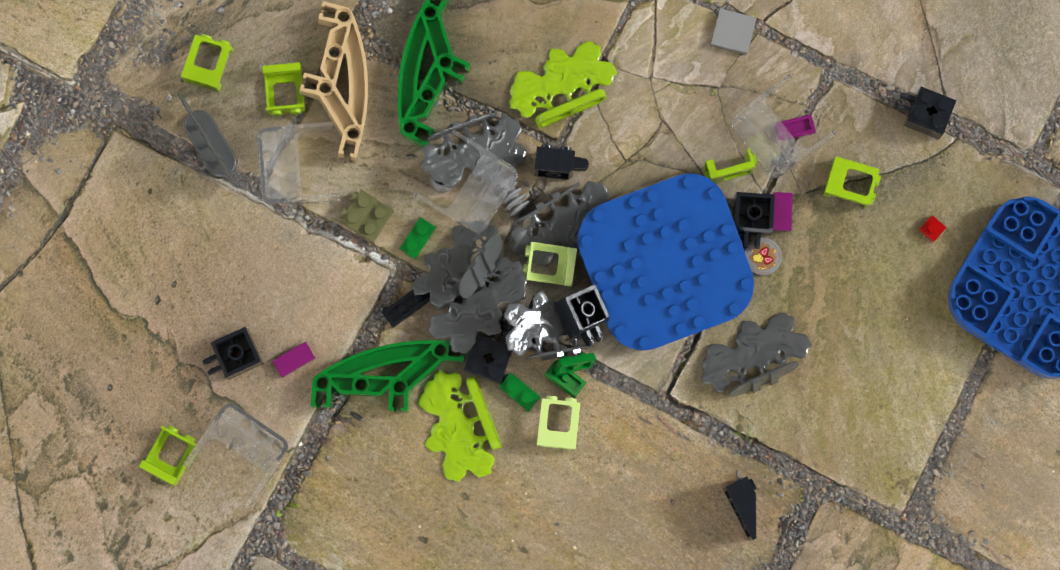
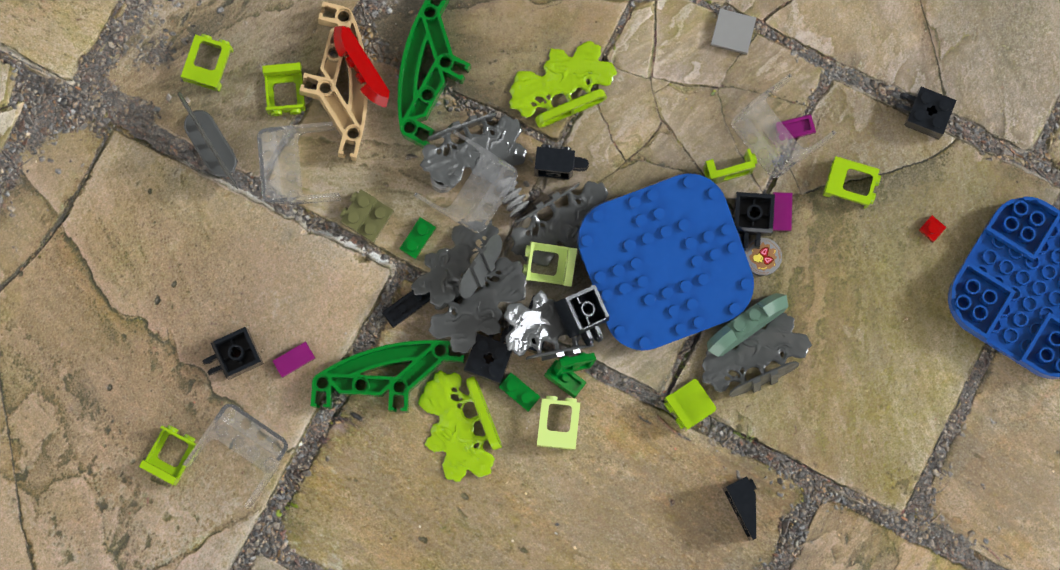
none -> red brick [334,26,390,108]
none -> lime bracket [664,379,716,431]
none -> sand green brick [707,293,788,357]

